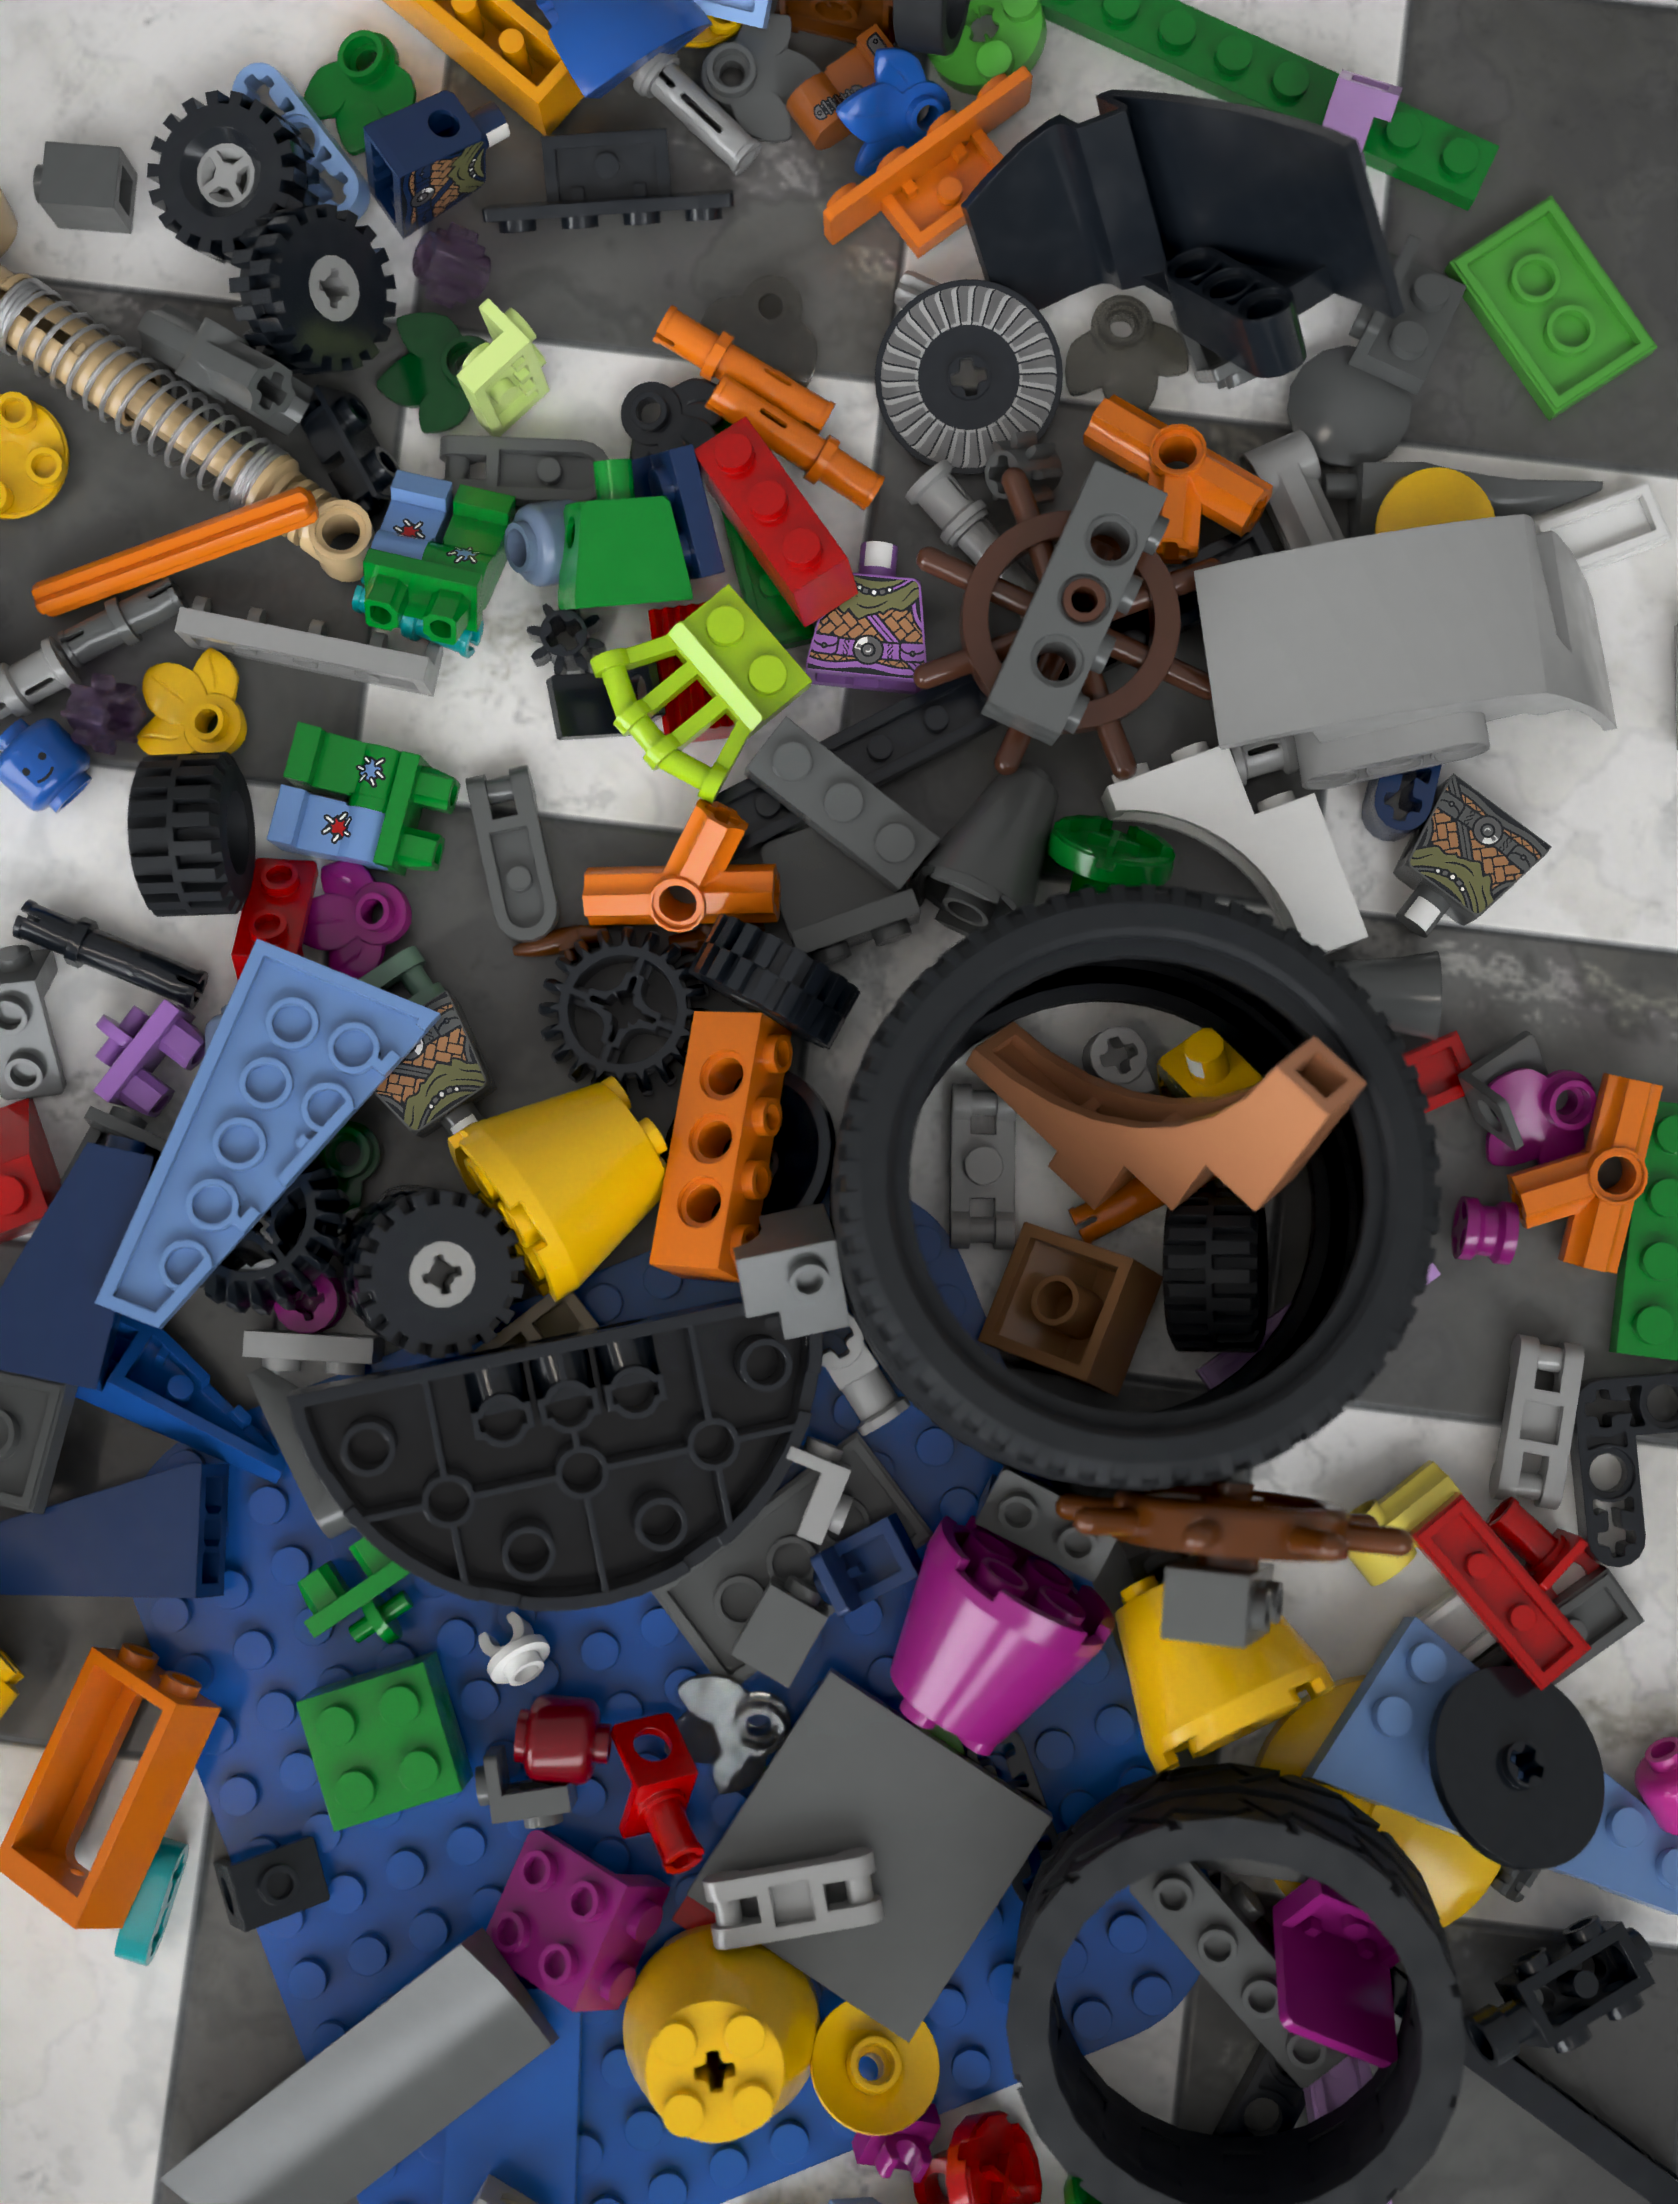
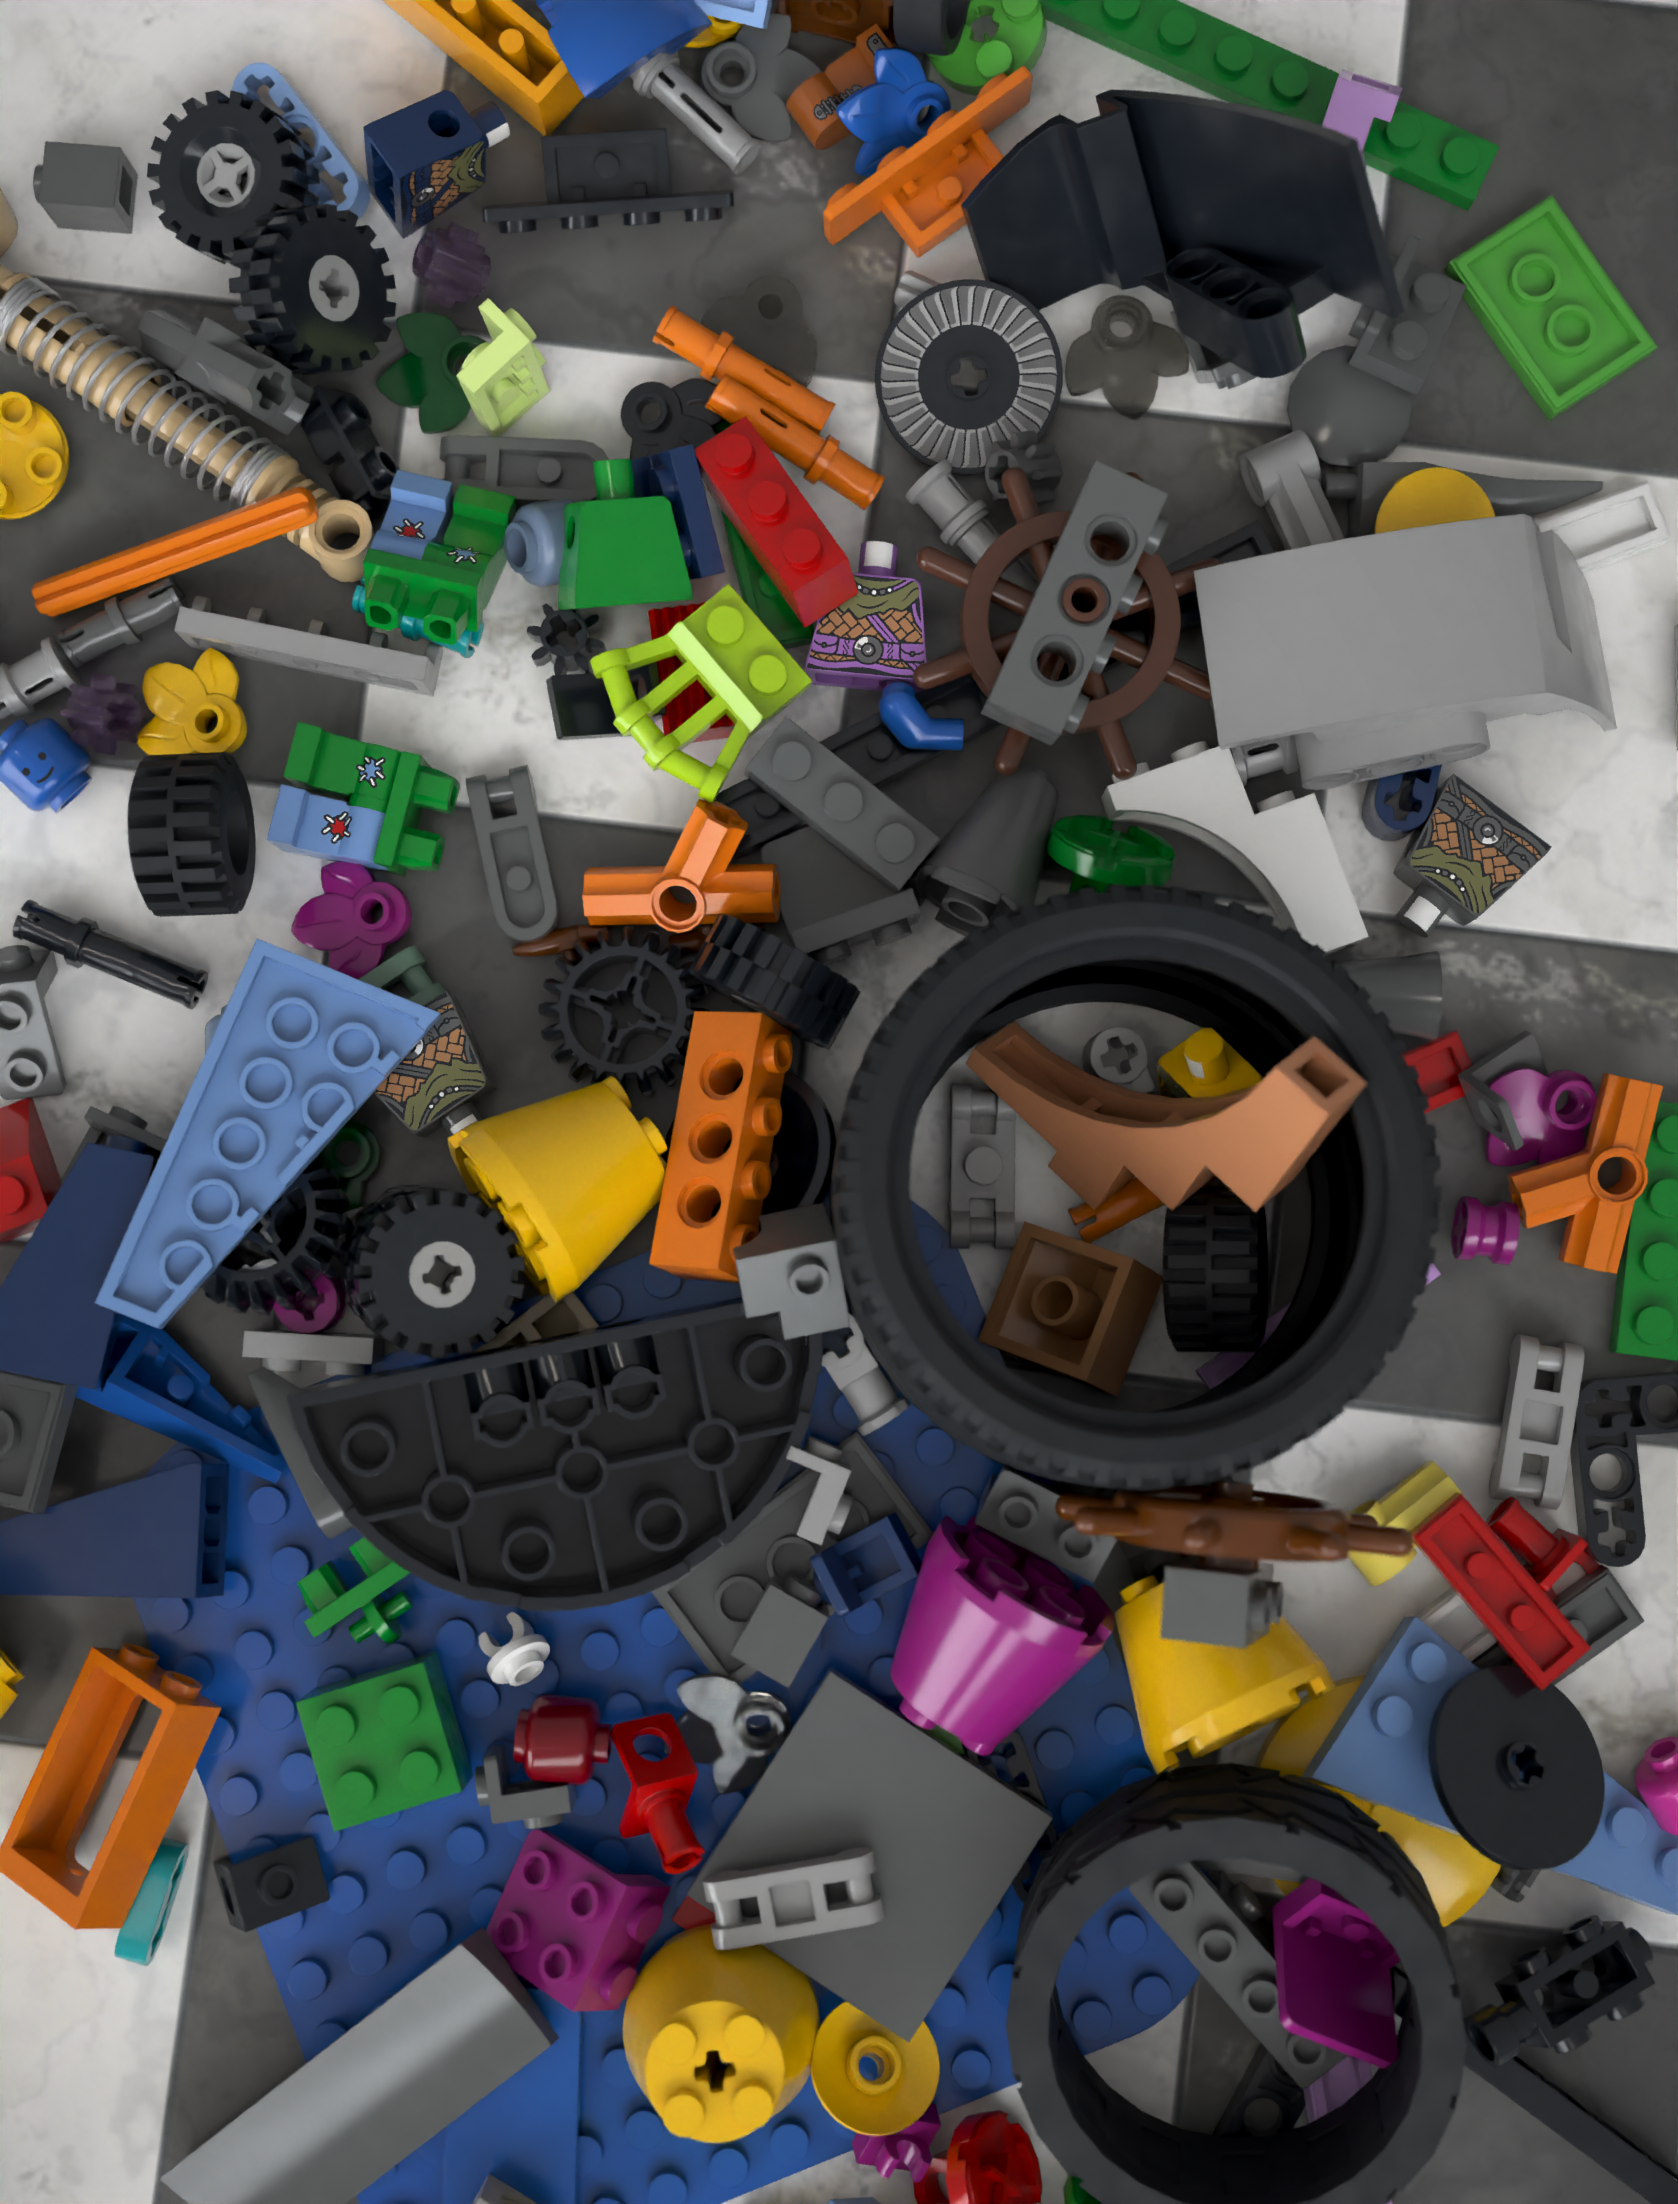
medium lavender hips [93,999,205,1118] -> none
red bracket [231,858,319,980] -> none
green plate [303,30,416,156] -> none
orange piece [1083,394,1273,564] -> none
none -> blue arm [878,682,964,751]

